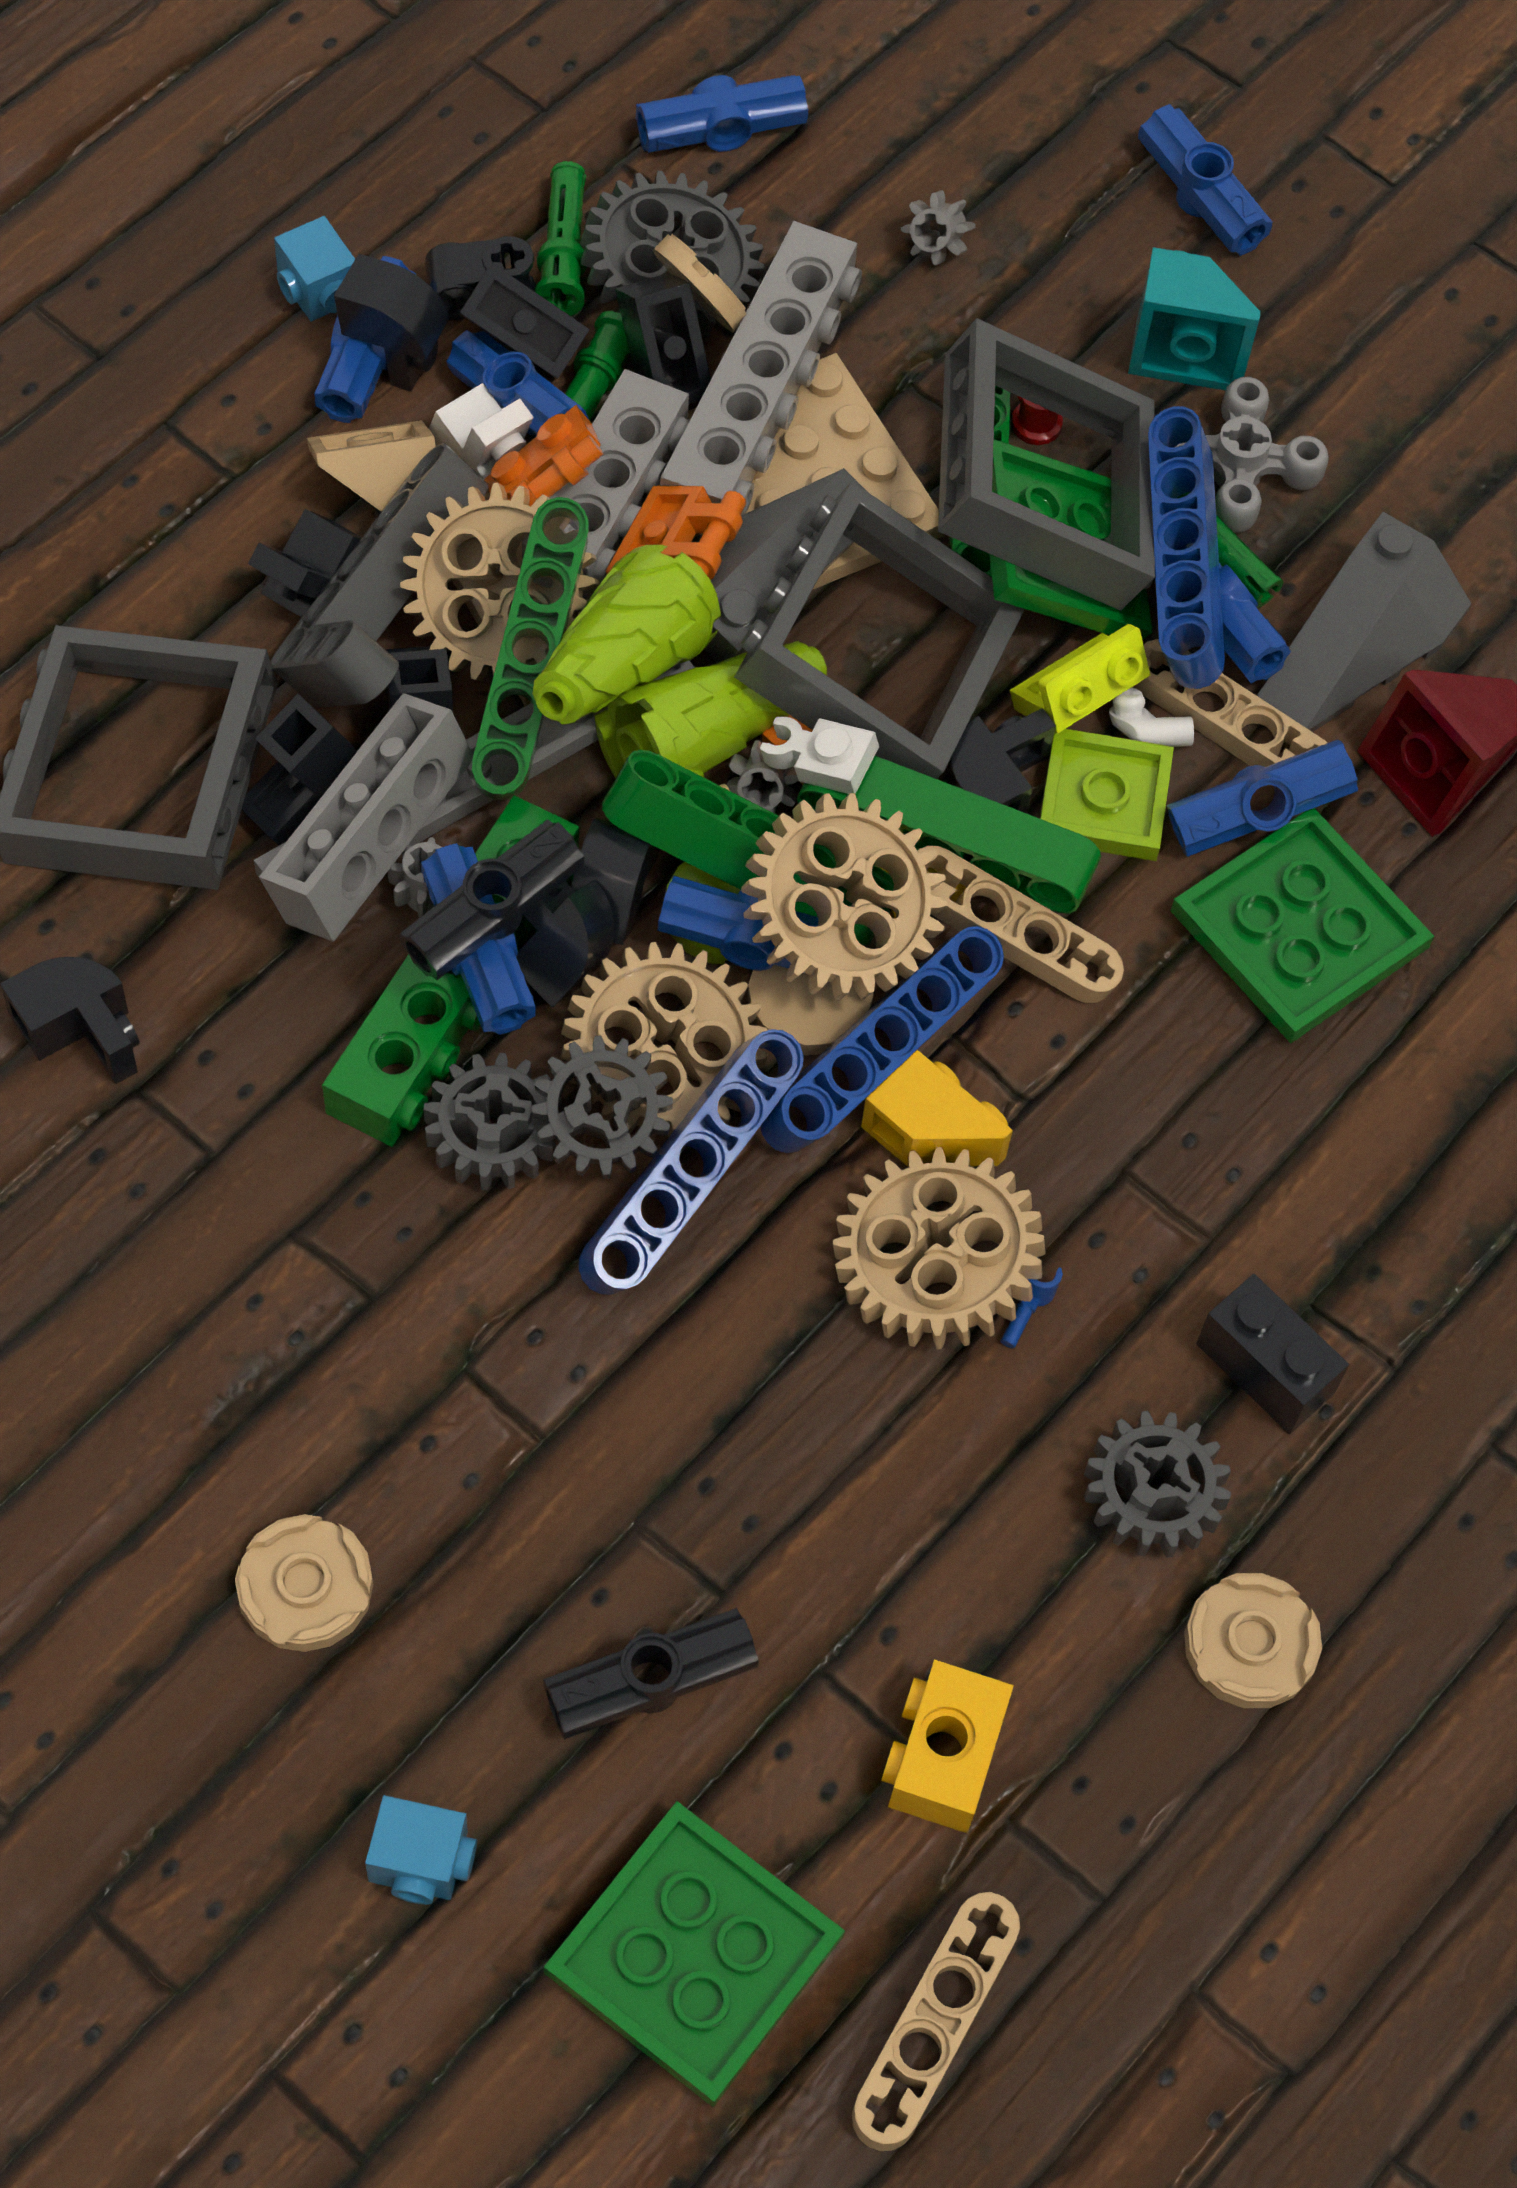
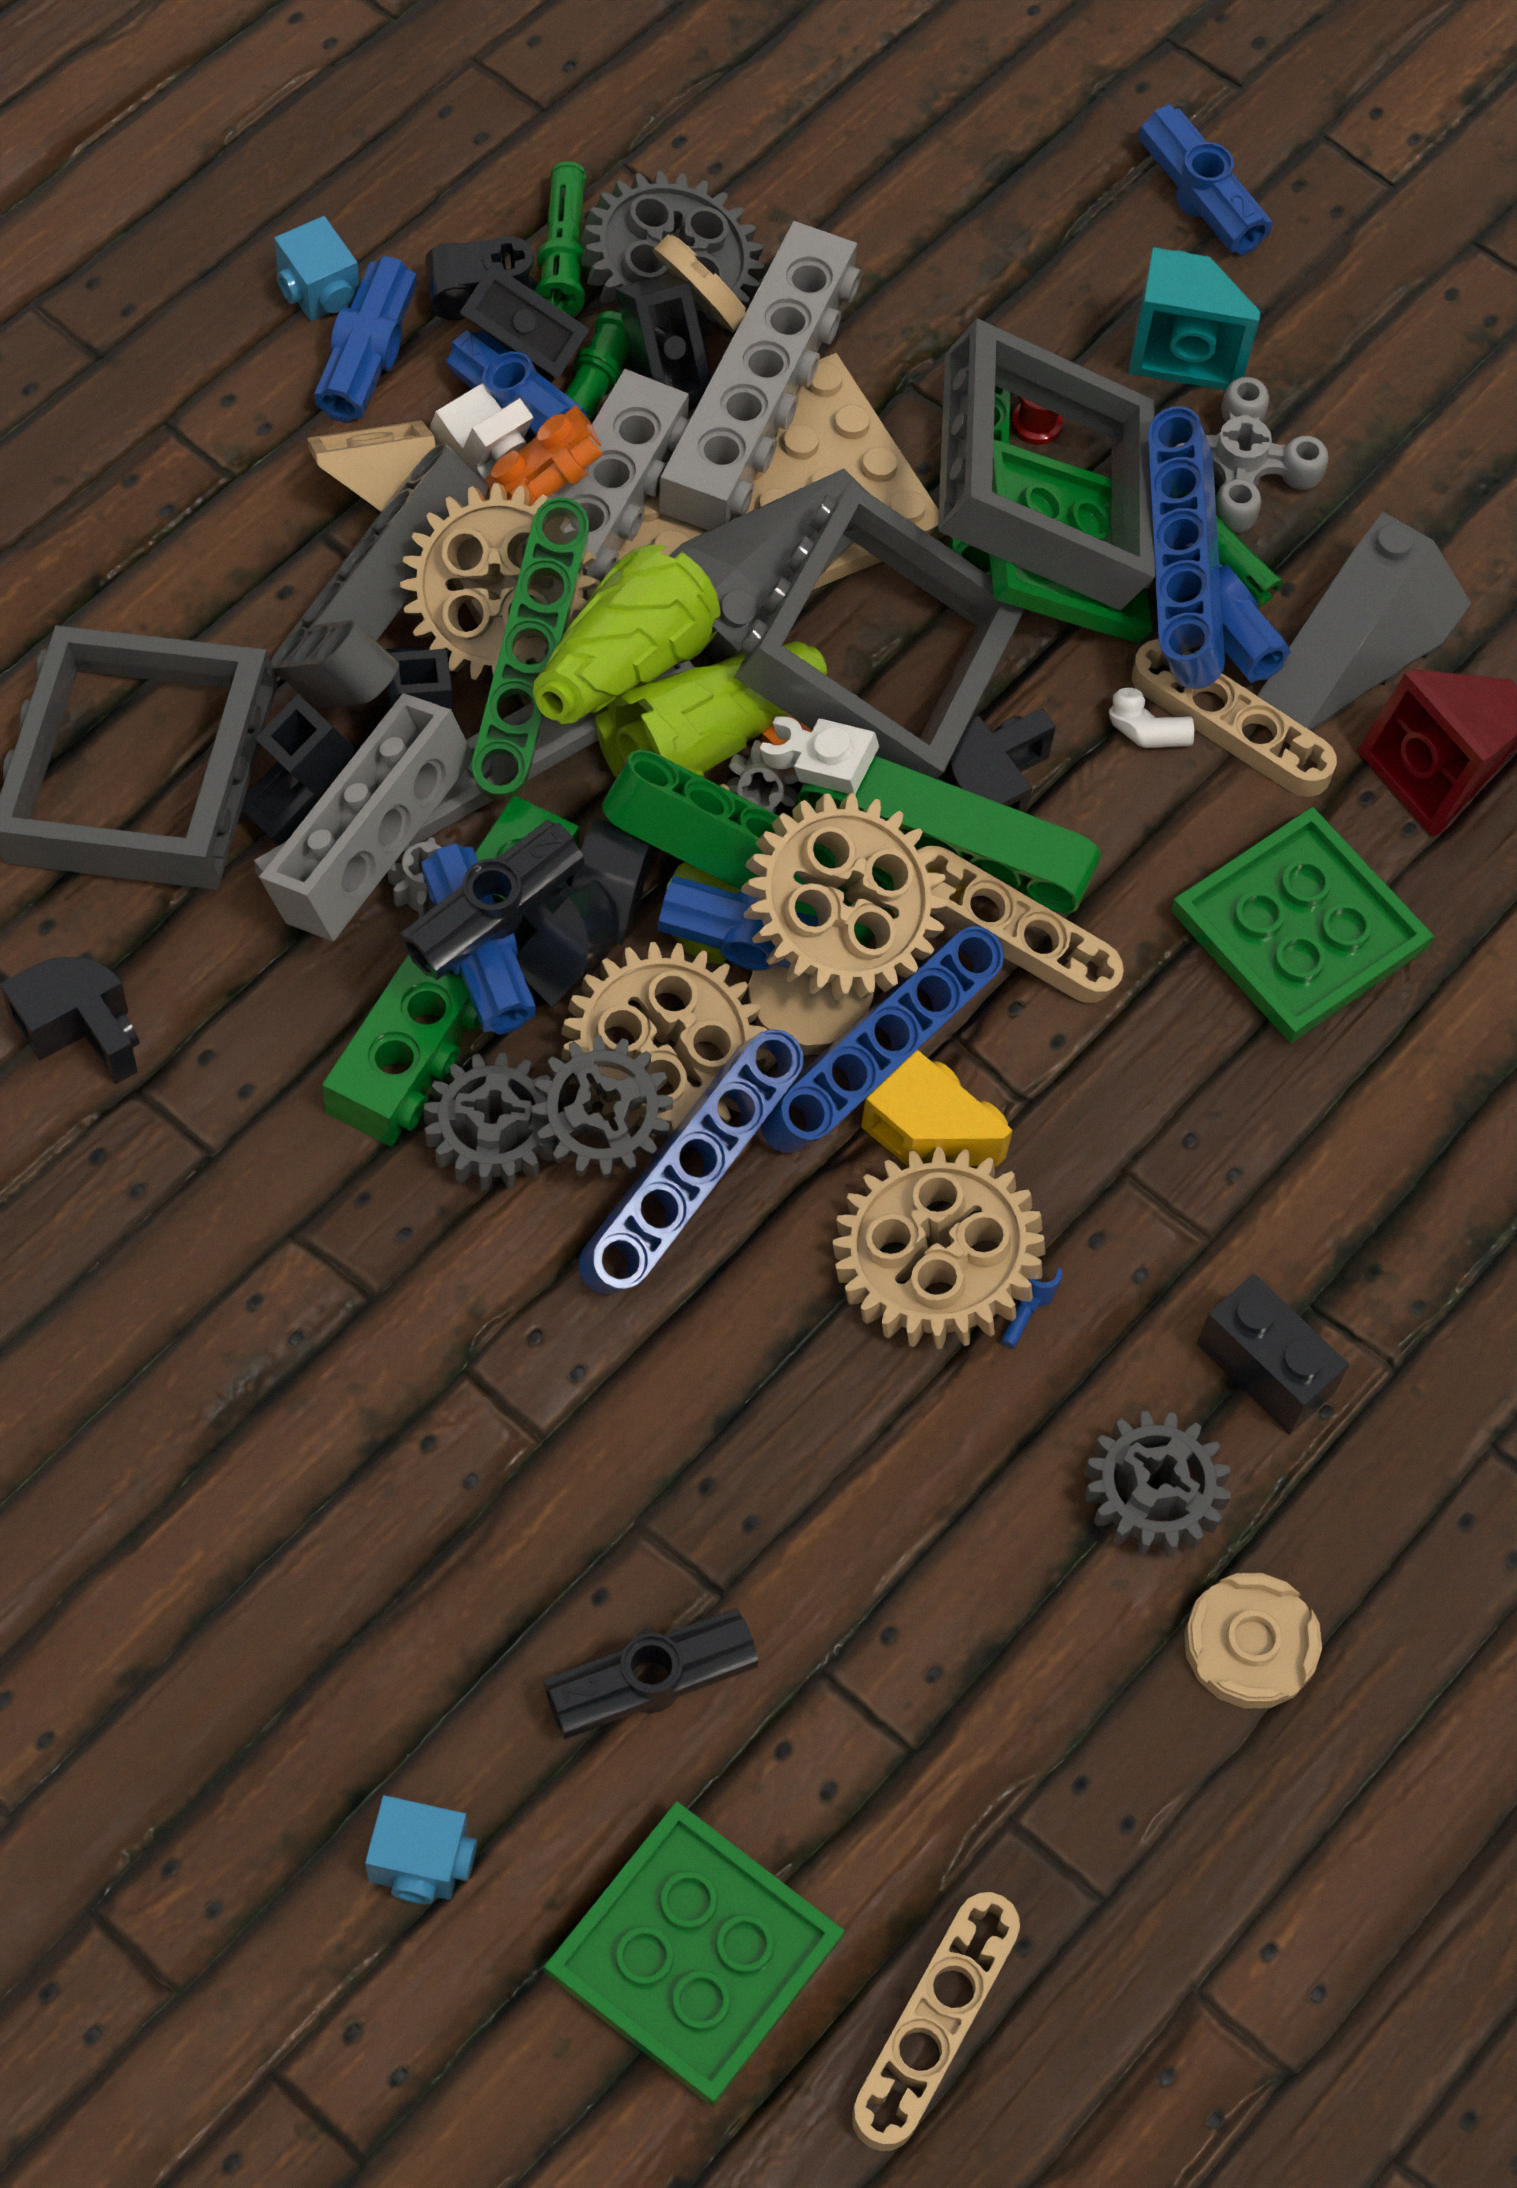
tan tile [235,1514,373,1652] -> none
black brick [248,509,362,617] -> none
black brick [334,254,450,392] -> none
orange plate [606,486,746,580] -> none
blue piece [636,75,808,153] -> none
yellow brick [881,1659,1014,1833] -> none
light grey gear [901,190,976,265] -> none
neon yellow bracket [1010,624,1151,734] -> none
lime tile [1040,729,1174,861] -> none
blue piece [1167,739,1358,857] -> none

